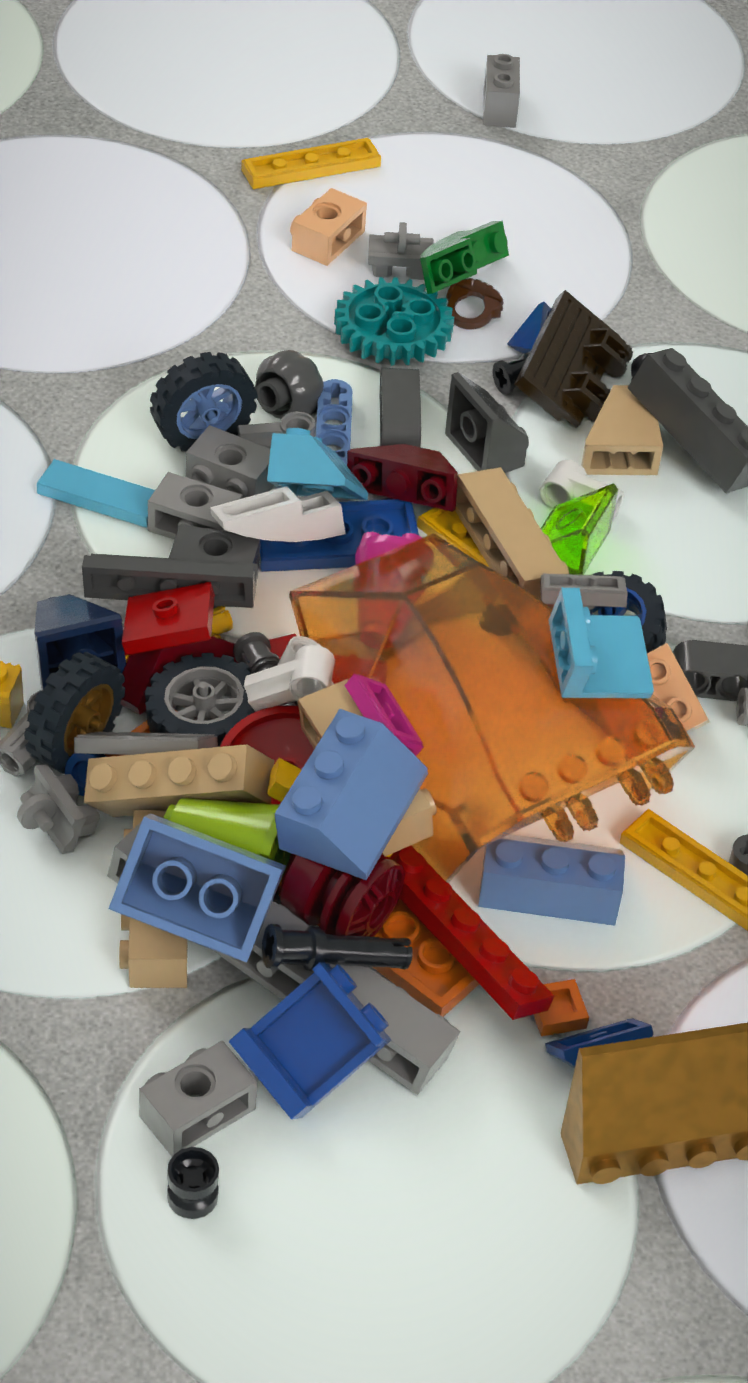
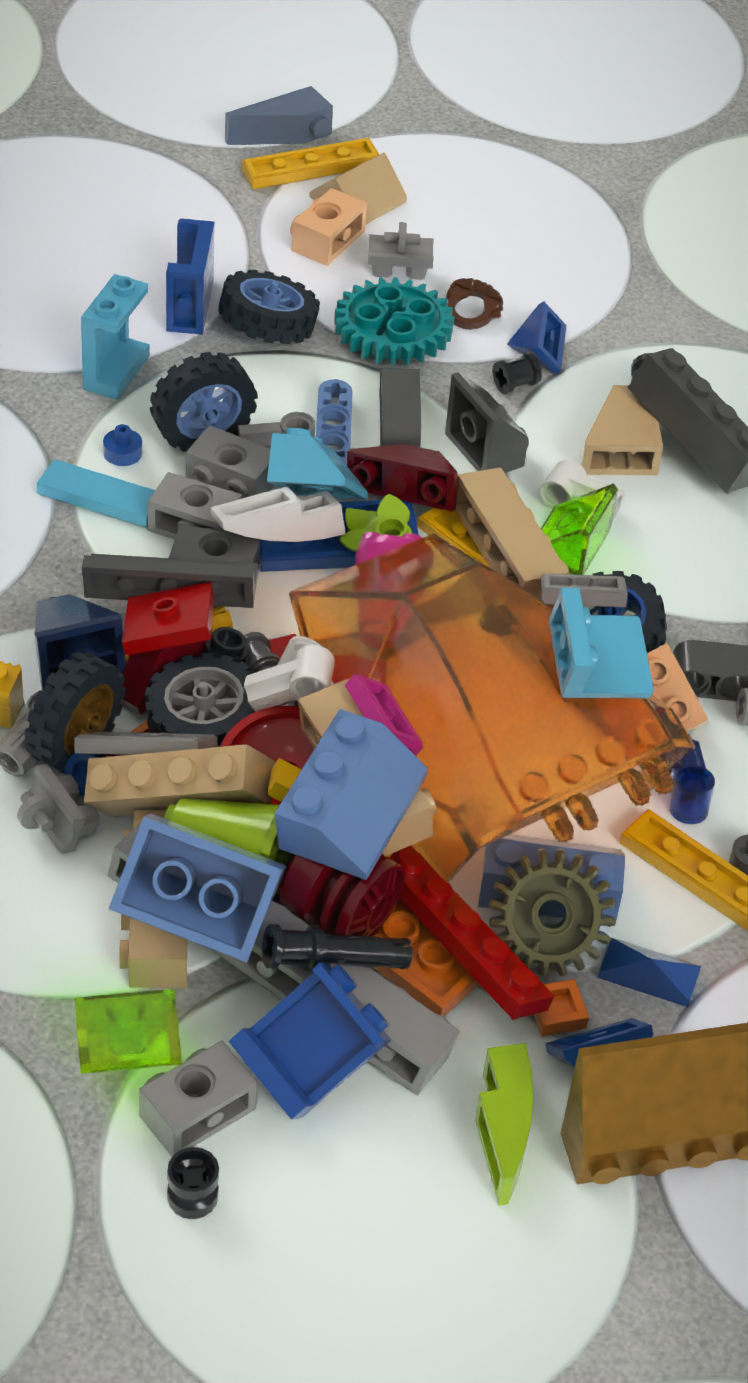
dark grey plant [254,350,324,419] -> none
green slope [420,220,509,294] -> none
light grey brick [483,54,520,128] -> none
dark brown hinge [514,290,633,428] -> none
none -> clear neon green slope [74,989,182,1074]
none -> medium azure panel [81,274,150,400]
none -> blue tile [103,424,143,466]
none -> blue panel [166,218,215,335]
none -> black plate [204,627,248,664]
none -> black wheel [218,270,320,344]
none -> sand blue slope [225,86,333,145]
none -> tan slope [309,152,407,225]
none -> lime plate [339,494,412,551]
none -> lime slope [475,1043,533,1206]
none -> olive gear [488,848,616,977]
none -> blue slope [597,937,701,1007]
none -> clear blue piece [661,734,715,824]

